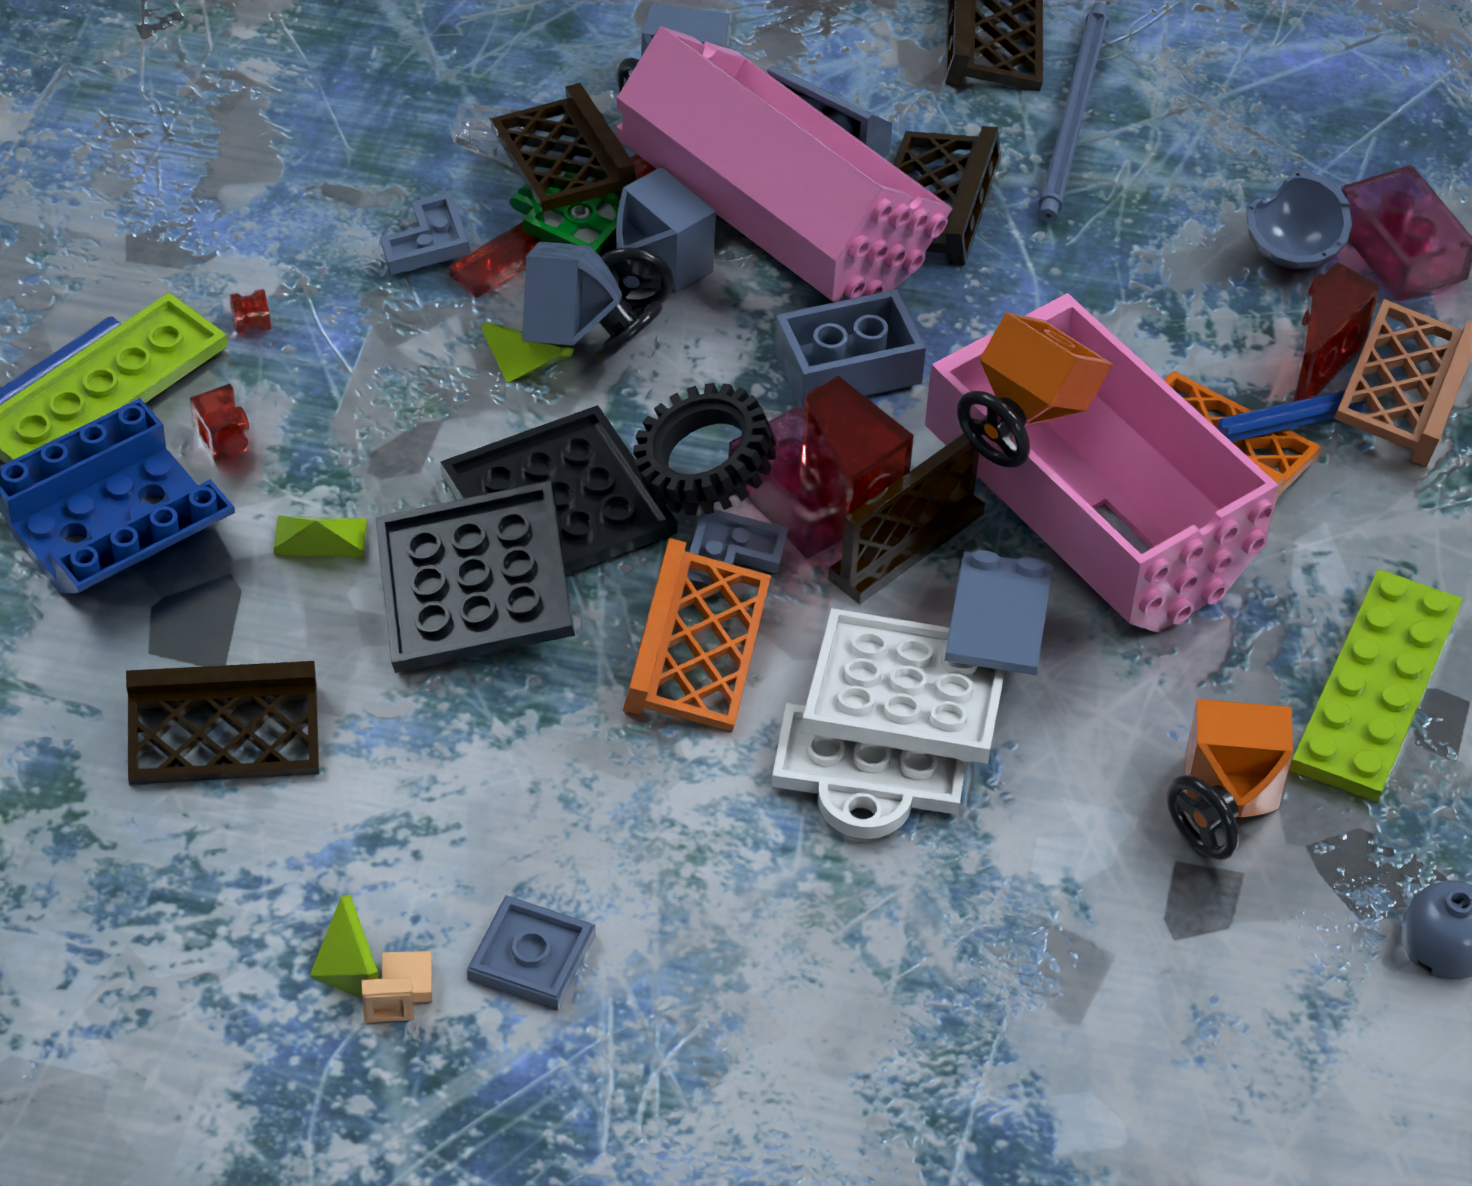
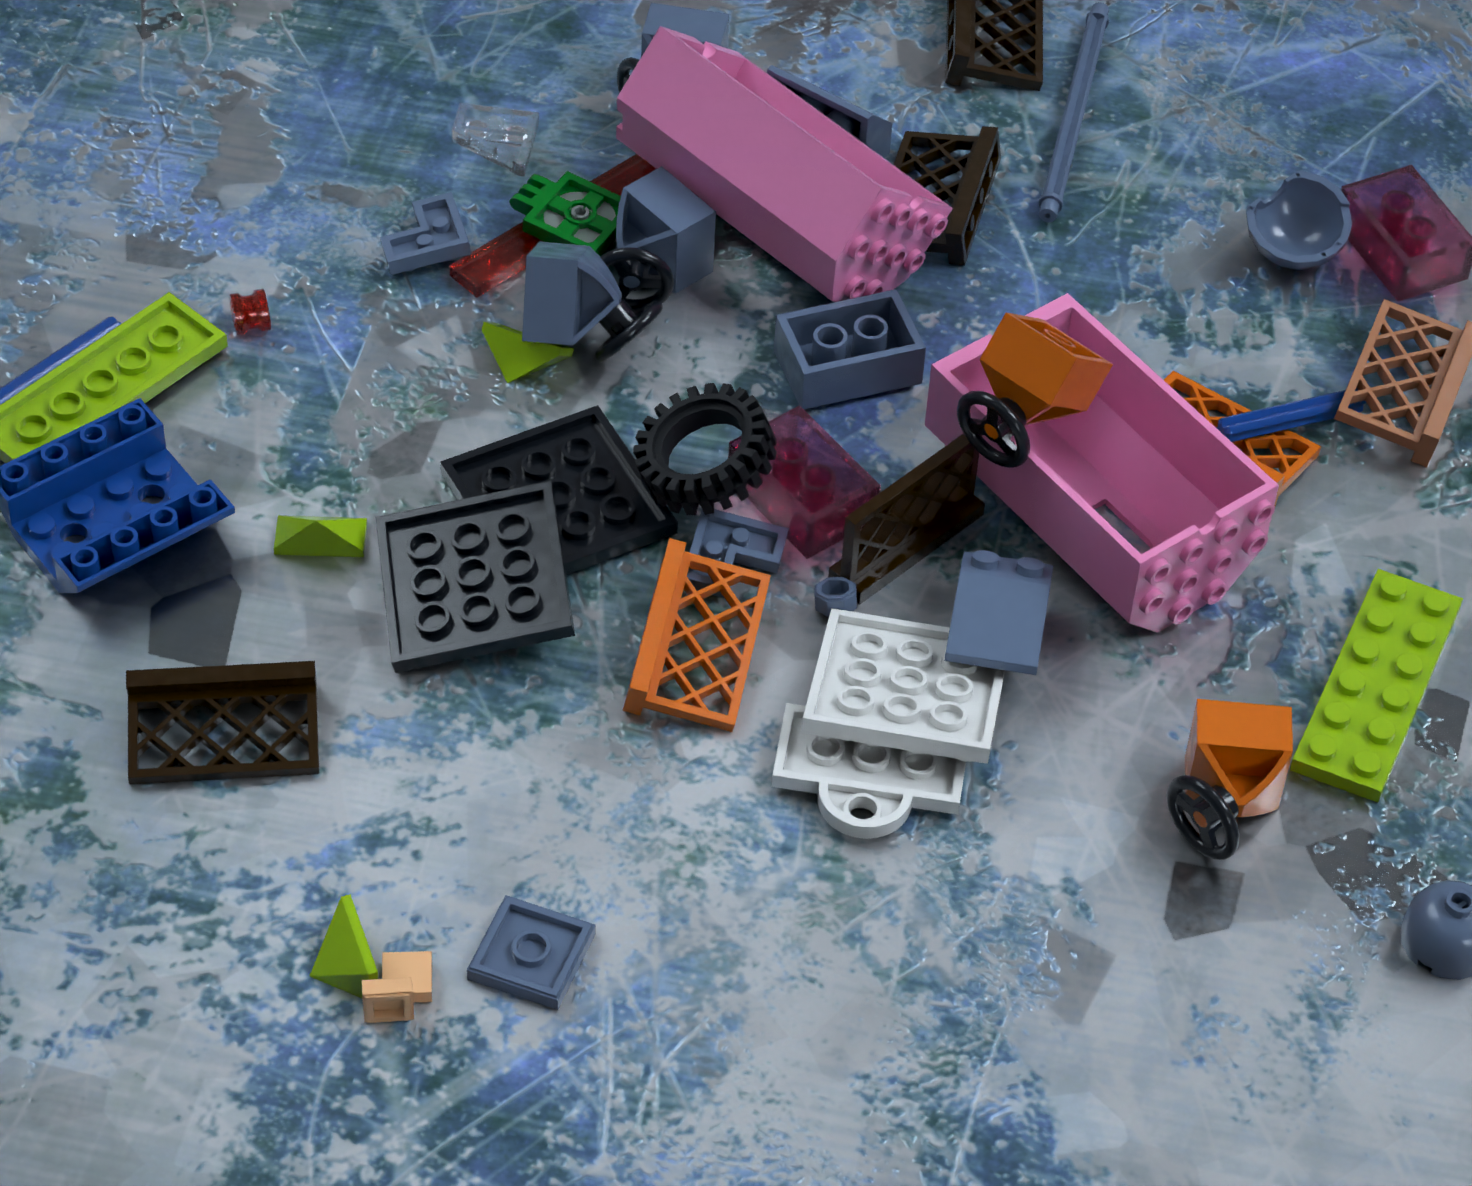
clear red brick [190,384,249,462] -> none
dark brown fence [490,83,636,212] -> none
clear red slope [801,376,914,540] -> none
clear red slope [1293,262,1380,402] -> none
none -> sand blue tile [814,577,857,617]

